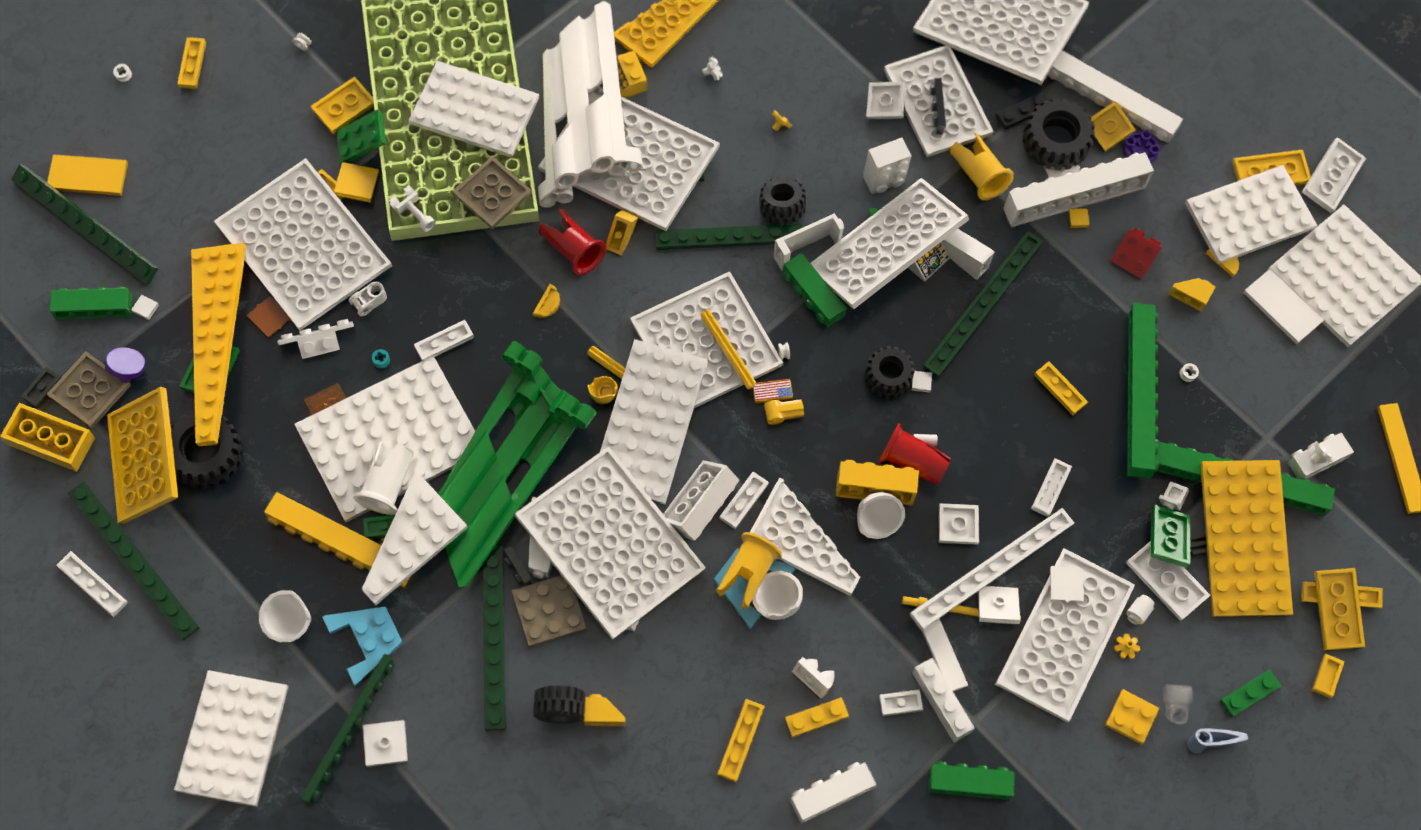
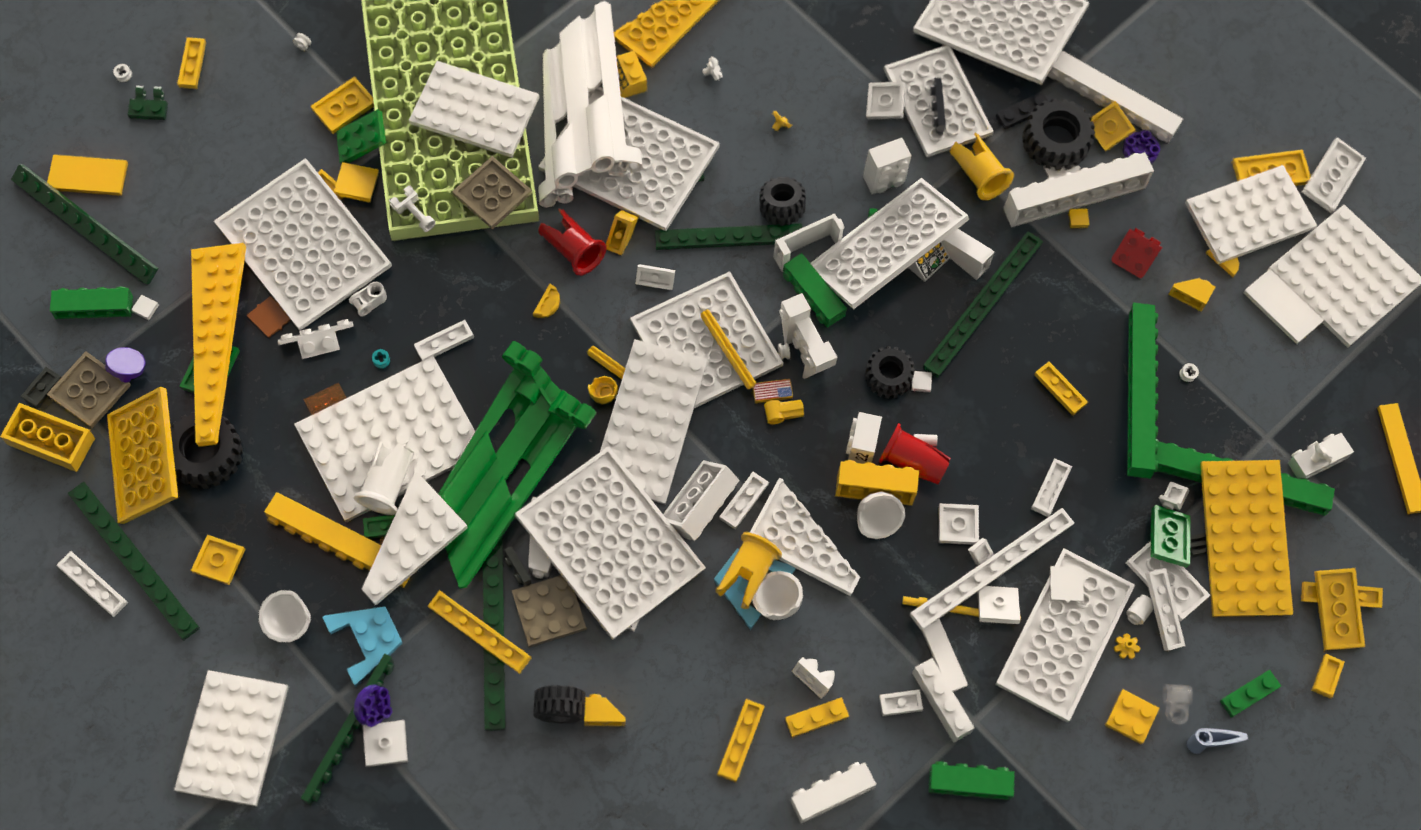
none -> dark green plate [128,86,168,120]
none -> yellow plate [191,535,245,585]
none -> dark purple tile [354,685,392,727]
none -> yellow tile [427,590,532,674]
none -> white plate [635,264,675,290]
none -> white wedge [779,293,837,379]
none -> white brick [846,412,882,464]
none -> white tile [968,538,994,566]
none -> white plate [1145,568,1185,651]

